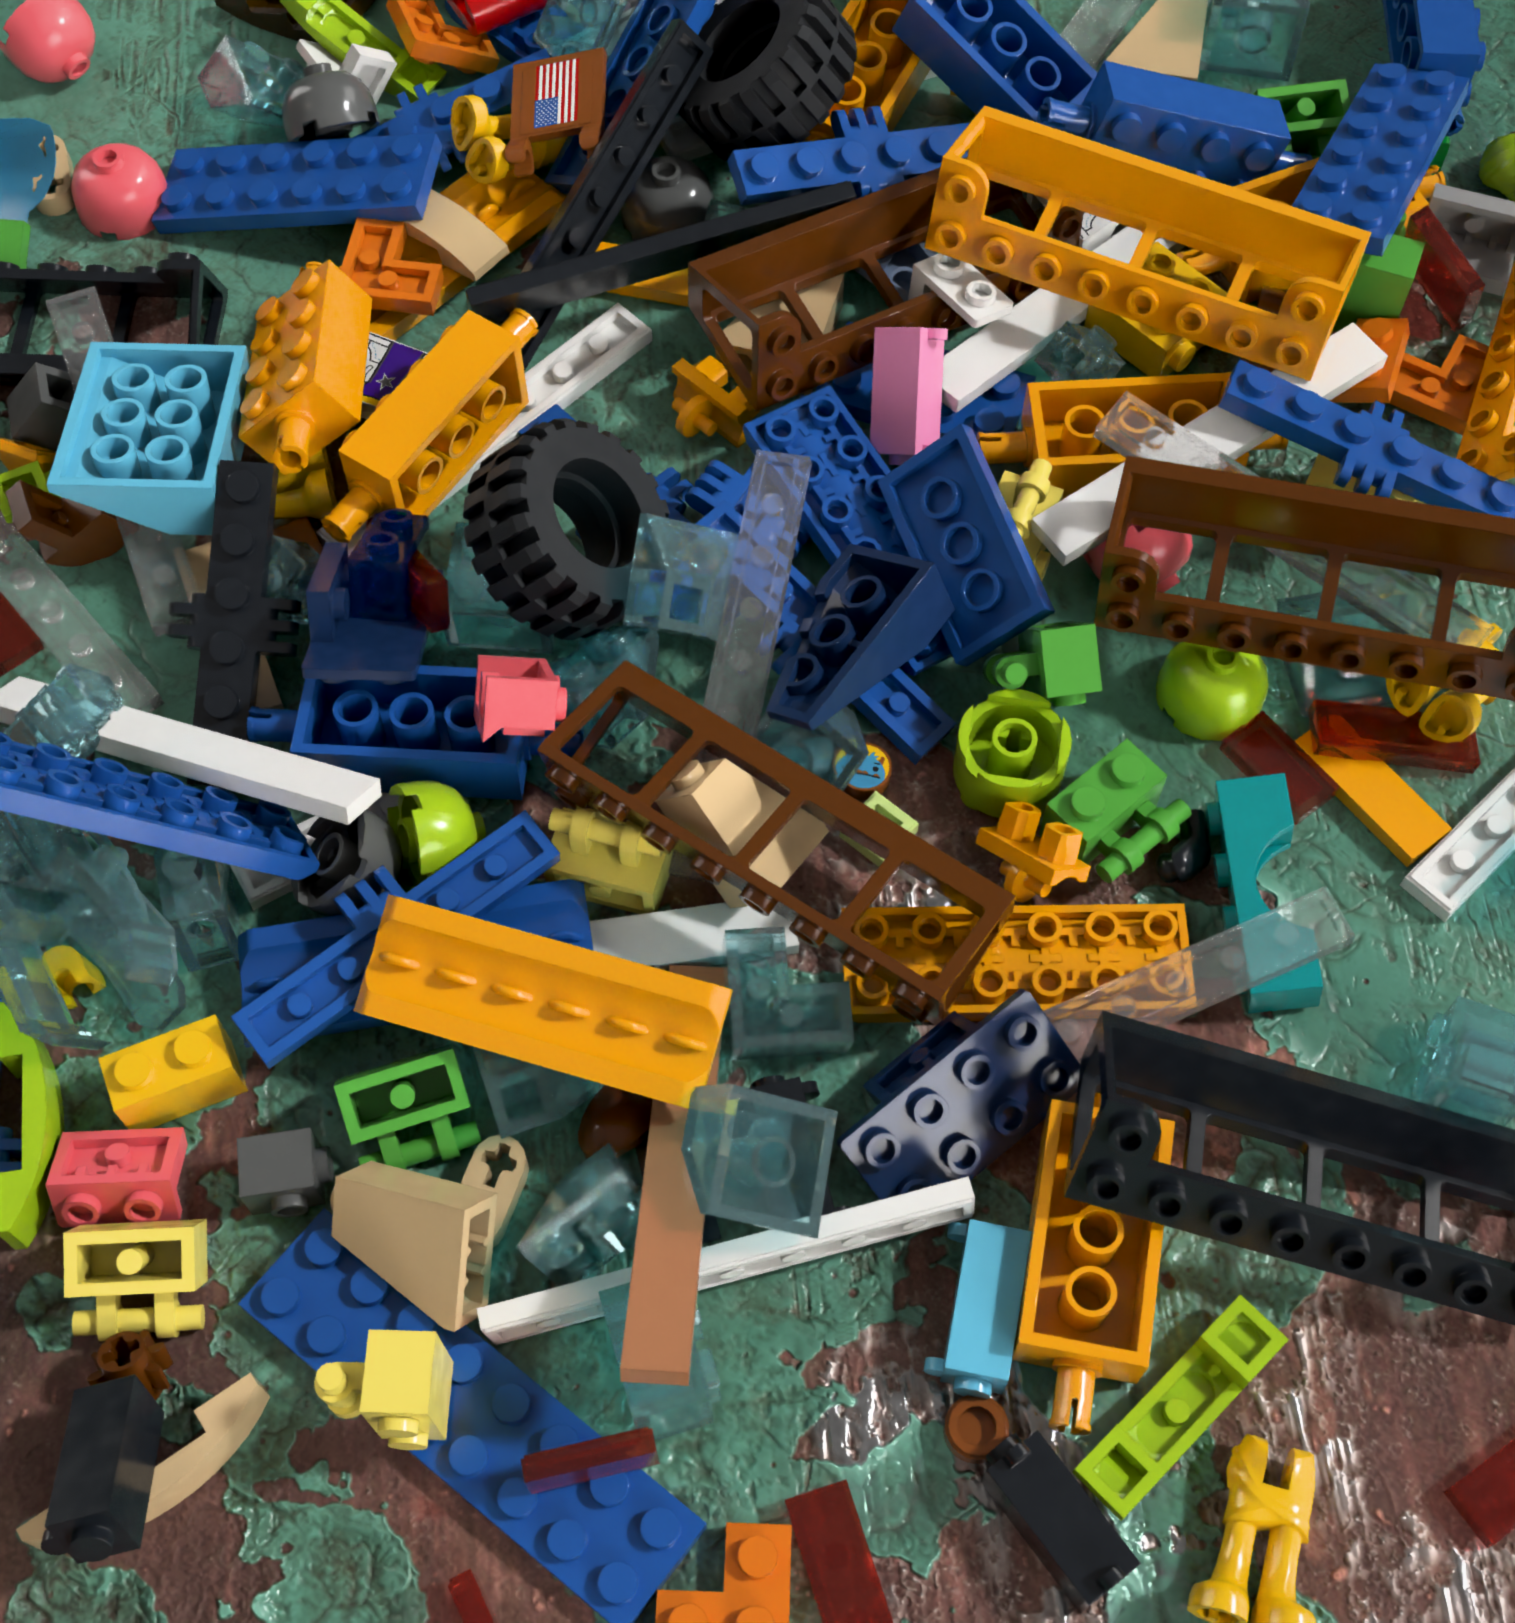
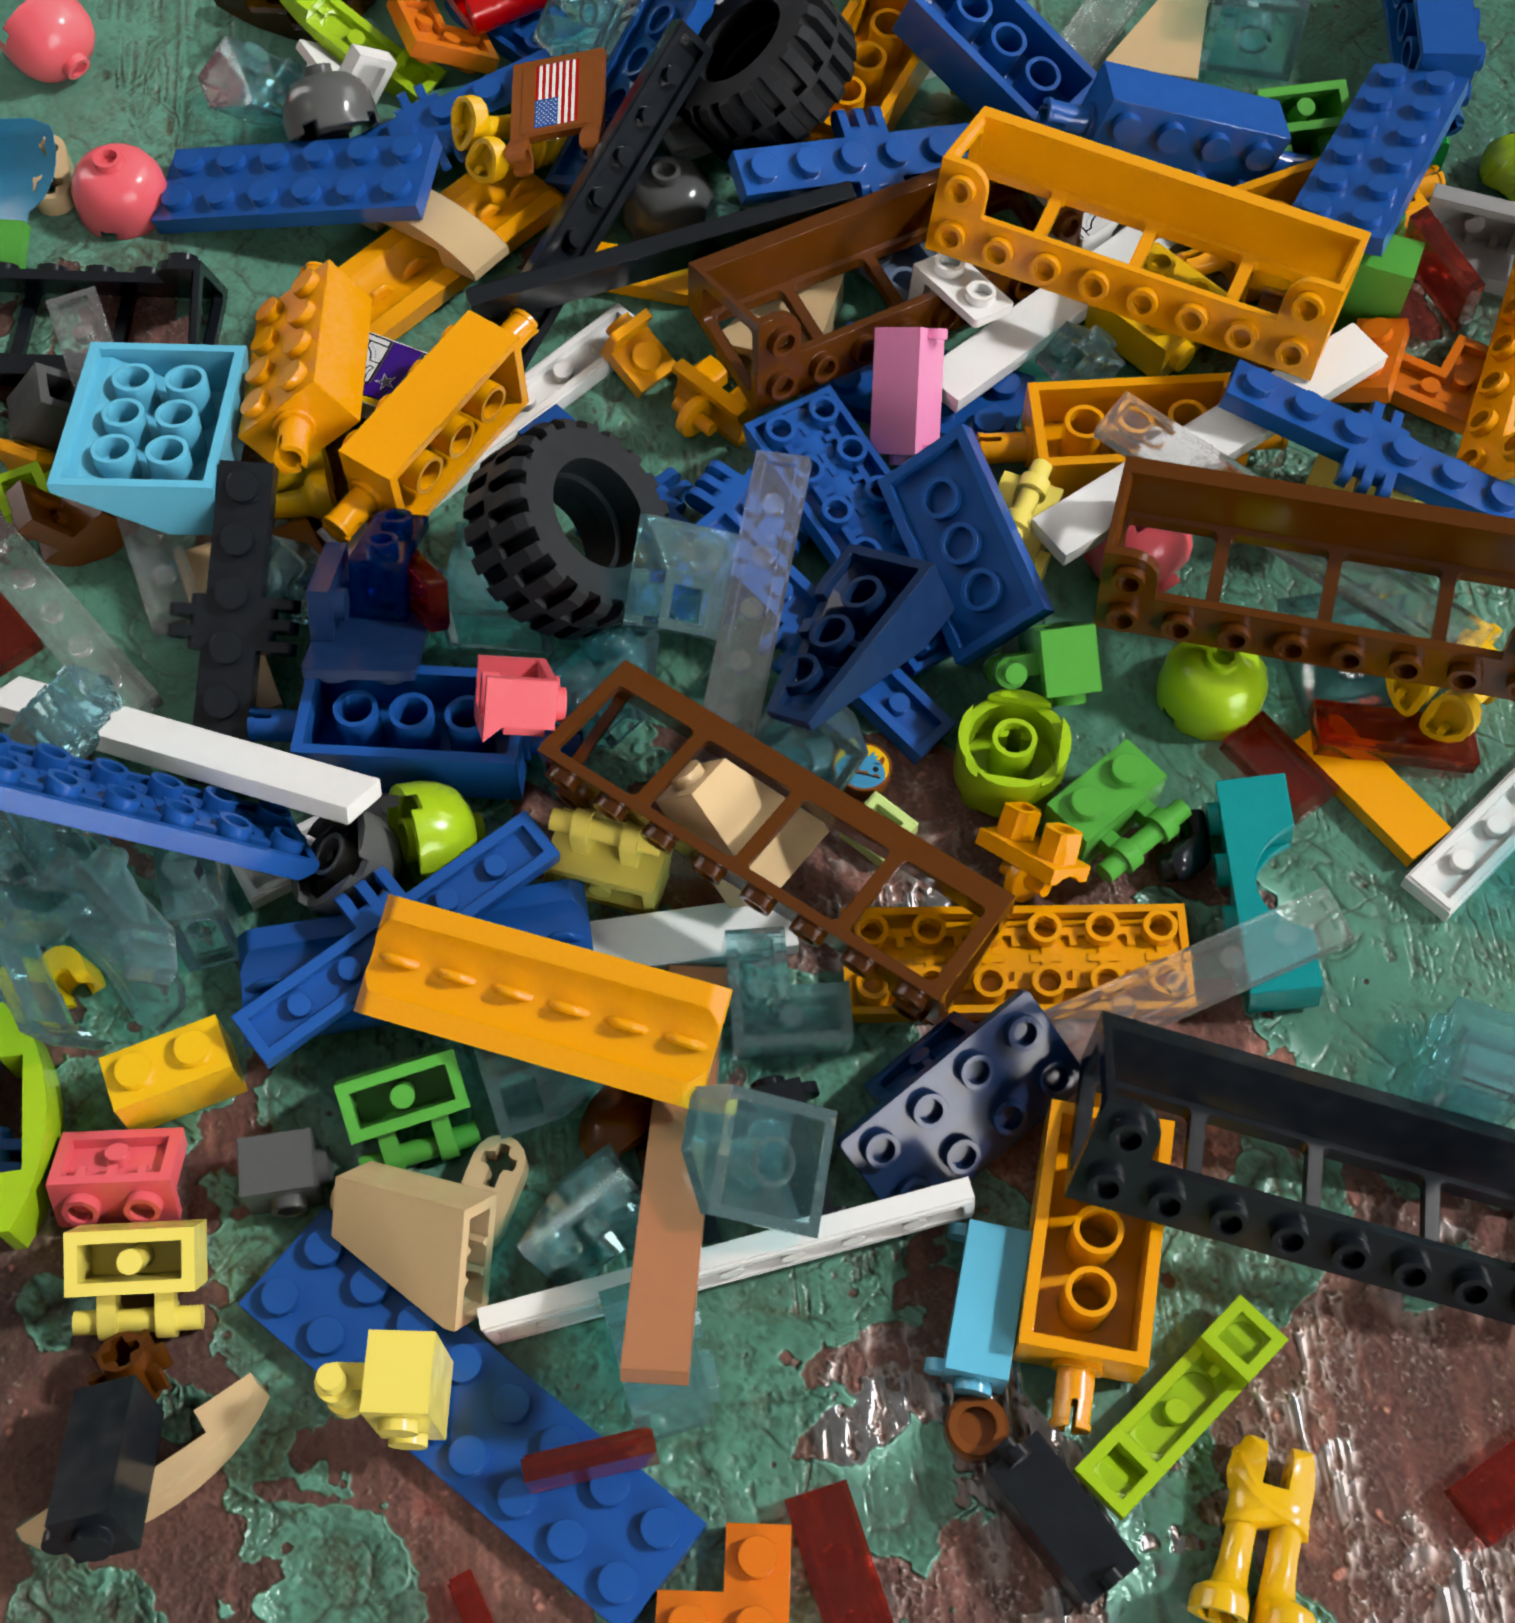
orange plate [341,217,444,316] -> none
none -> light orange bracket [600,308,676,399]

